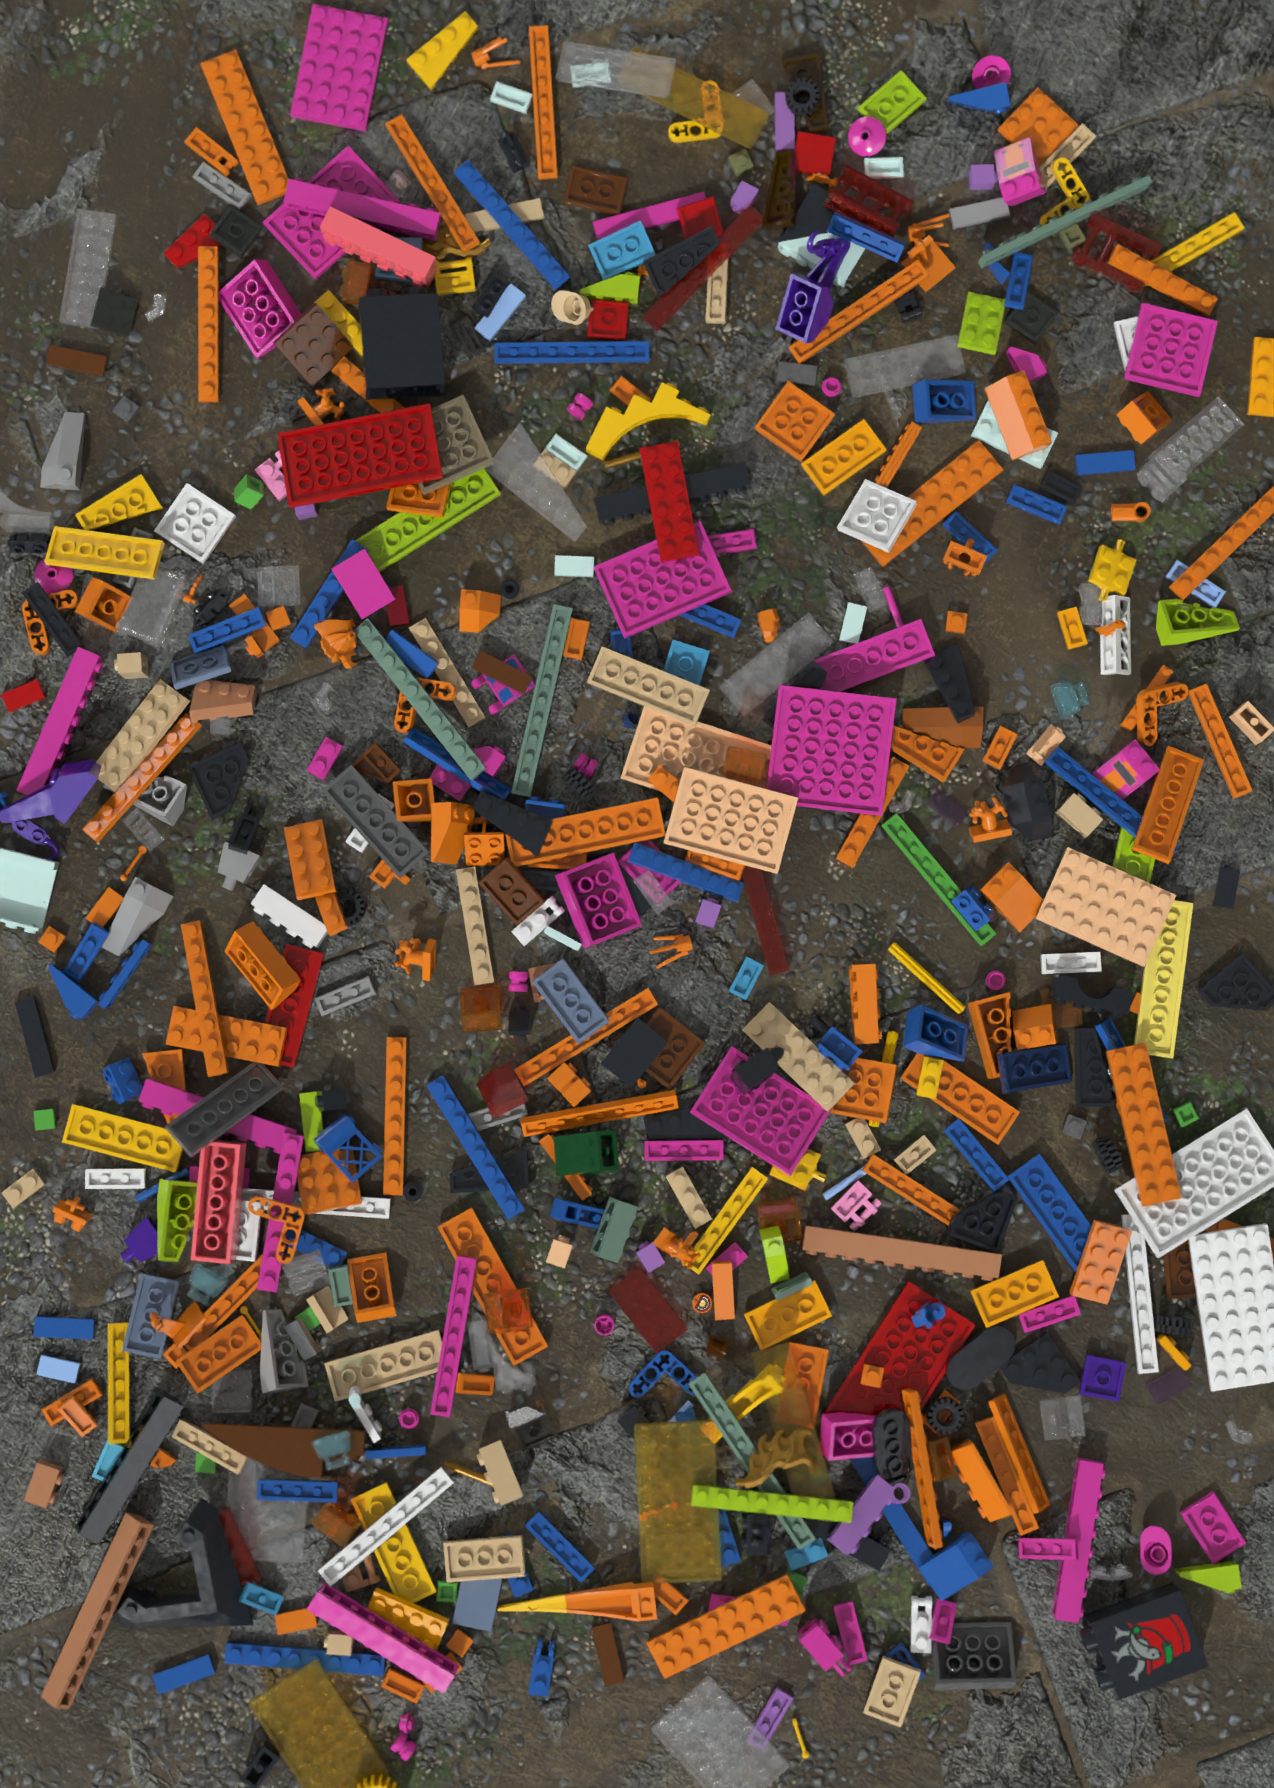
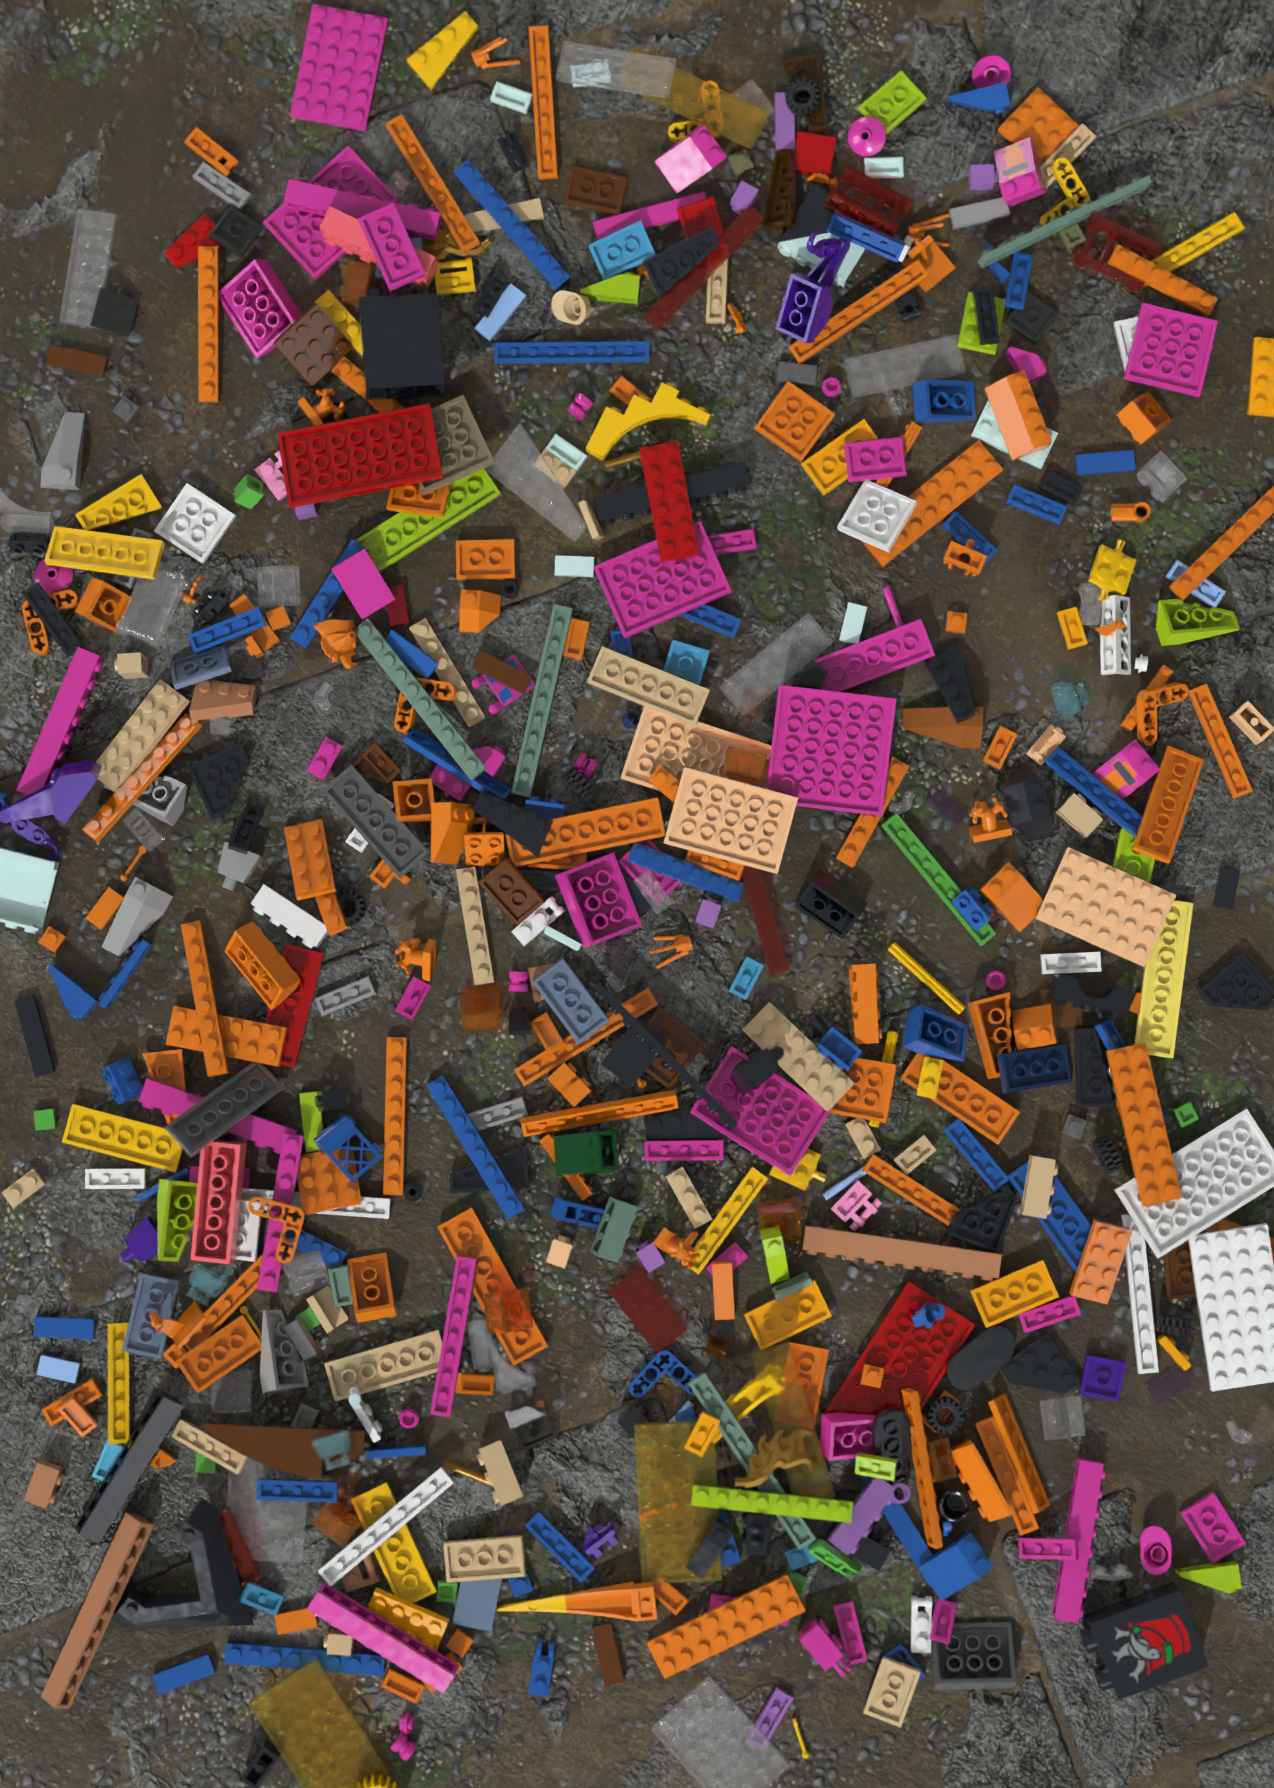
red tile [1,679,46,713] -> none
orange hips [52,1197,93,1232] -> none
blue tile [63,922,111,982] -> none
clear arm [144,294,167,322] -> none
orange plate [200,49,289,205] -> none
clear red slope [476,1062,529,1119] -> none
red tile [587,299,629,341] -> none
dark pink wheel [595,1314,614,1335] -> none
tile [692,1293,712,1313] -> none
orange rock [757,608,780,643] -> none
clear slope [854,567,887,613] -> none
orange wing [890,725,965,783] -> none
clear plate [1148,396,1245,486] -> none
none -> dark pink plate [358,203,426,291]
none -> dark pink plate [395,976,431,1020]
none -> orange plate [456,539,515,580]
none -> orange tile [530,1012,566,1055]
none -> tan tile [578,500,604,540]
none -> dark purple hips [581,1521,619,1559]
none -> black plate [594,982,738,1129]
none -> slope [654,125,727,193]
none -> light orange plate [684,1411,720,1457]
none -> black slope [685,1516,734,1578]
none -> orange piece [727,303,747,334]
none -> black slope [794,869,868,939]
none -> bright green hinge [807,1539,862,1577]
none -> dark pink tile [844,437,907,483]
none -> lime plate [855,1452,897,1481]
none -> white plate [898,235,914,262]
none -> black hair [938,1489,970,1522]
none -> black plate [972,287,1000,345]
none -> tan brick [1020,1155,1058,1219]
none -> white plate [1134,654,1148,673]

